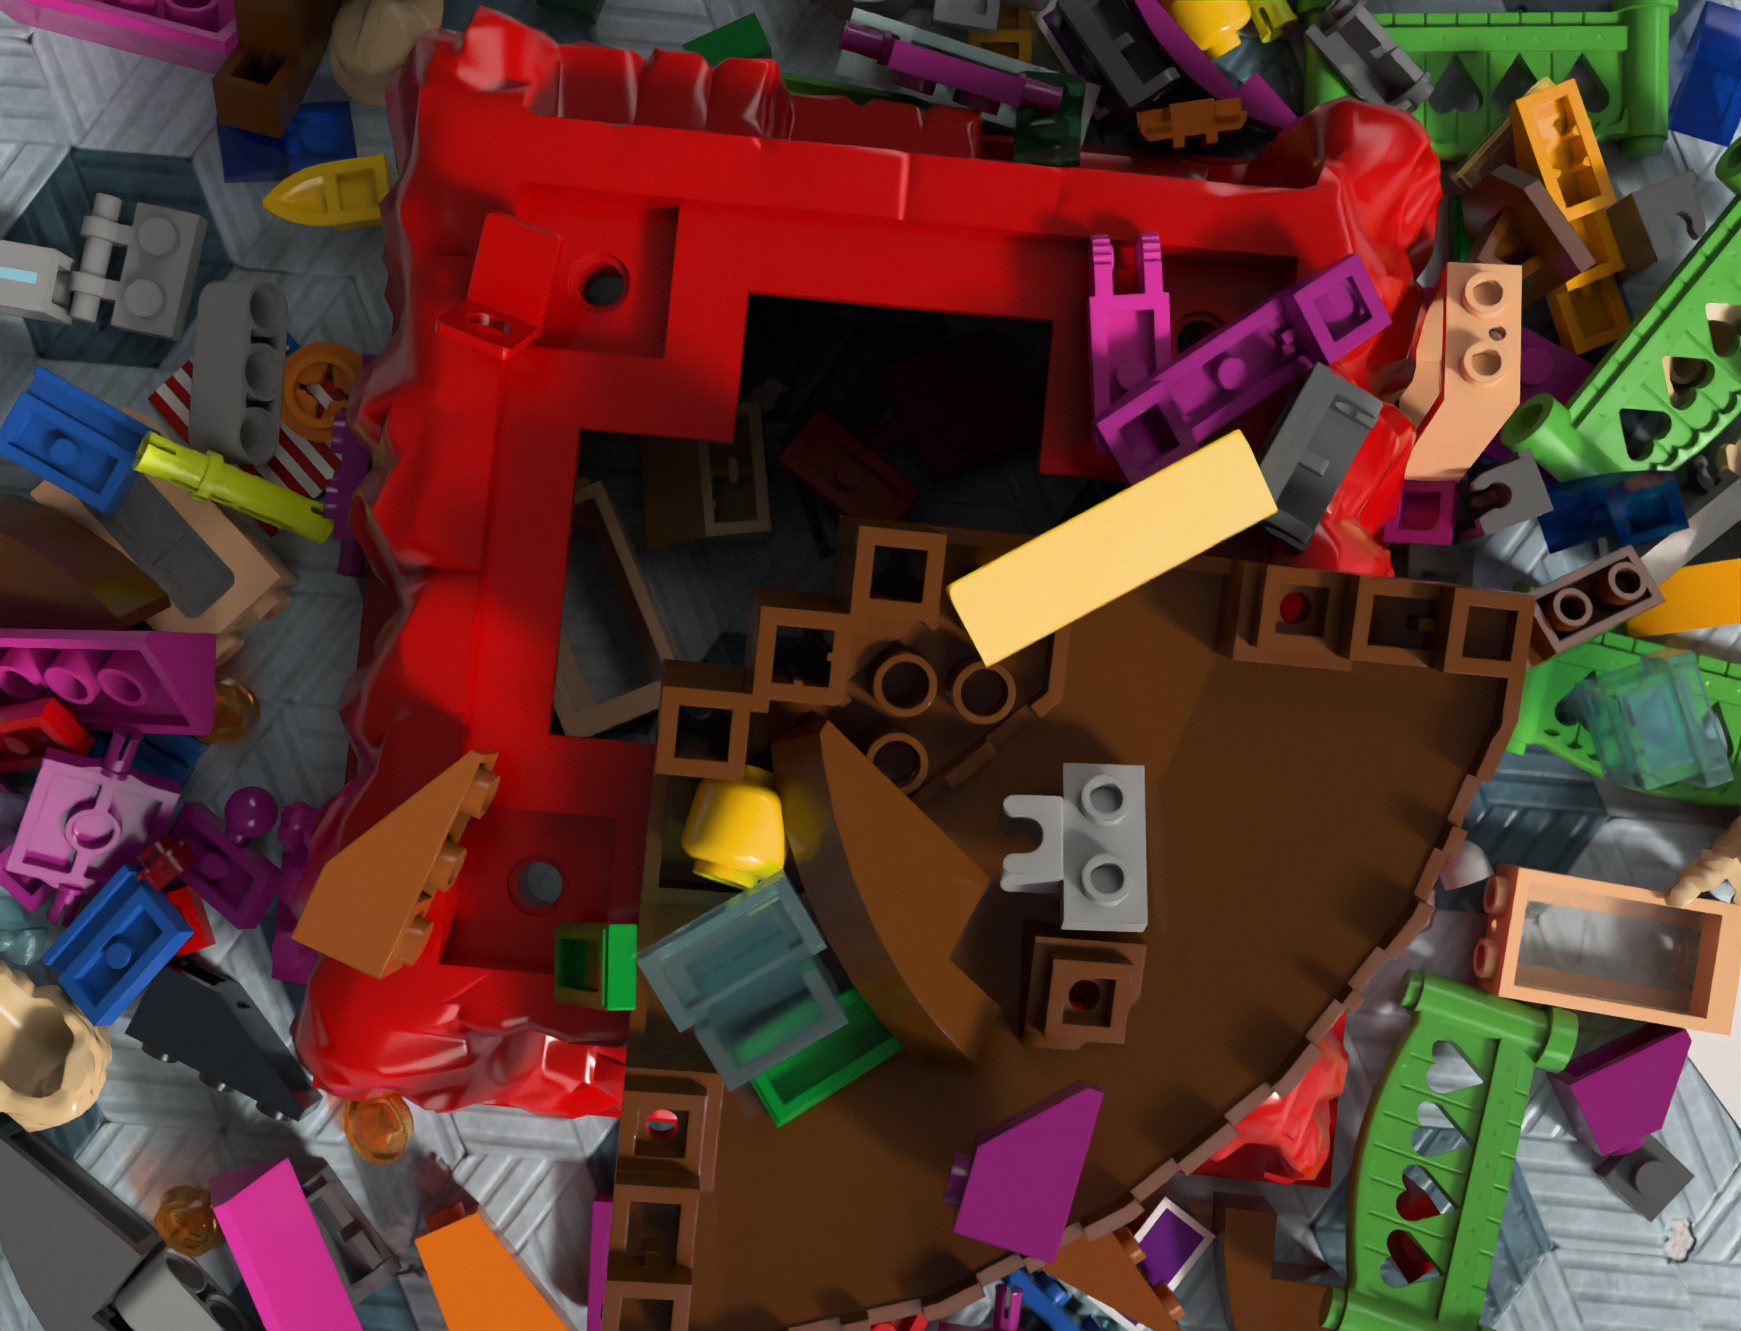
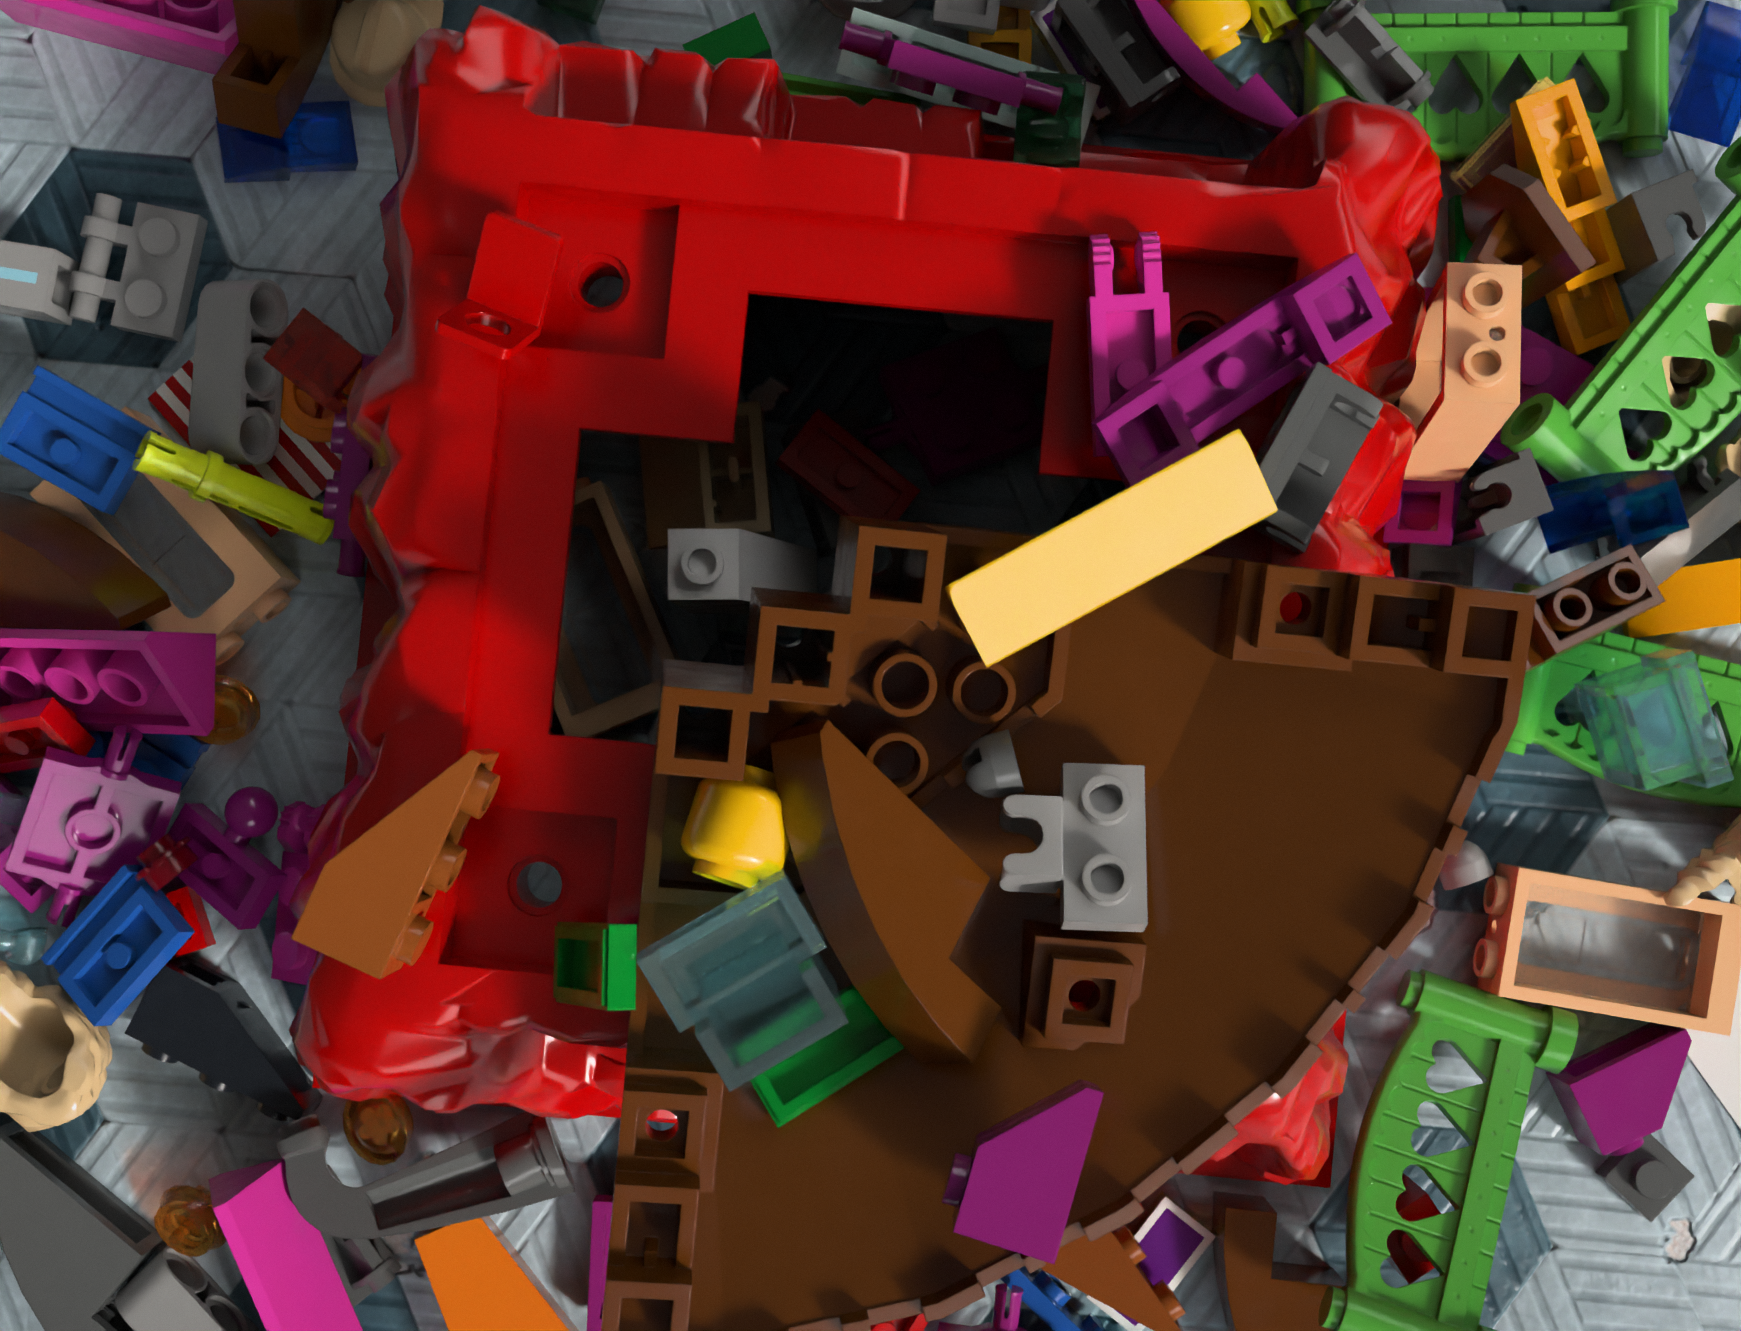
yellow plate [262,154,394,232] -> none
orange piece [1135,97,1247,152] -> none
none -> clear red panel [262,307,363,413]
none -> dark grey animal [276,1111,575,1239]
none -> white slope [668,529,817,614]
none -> dark grey hinge [962,729,1025,798]

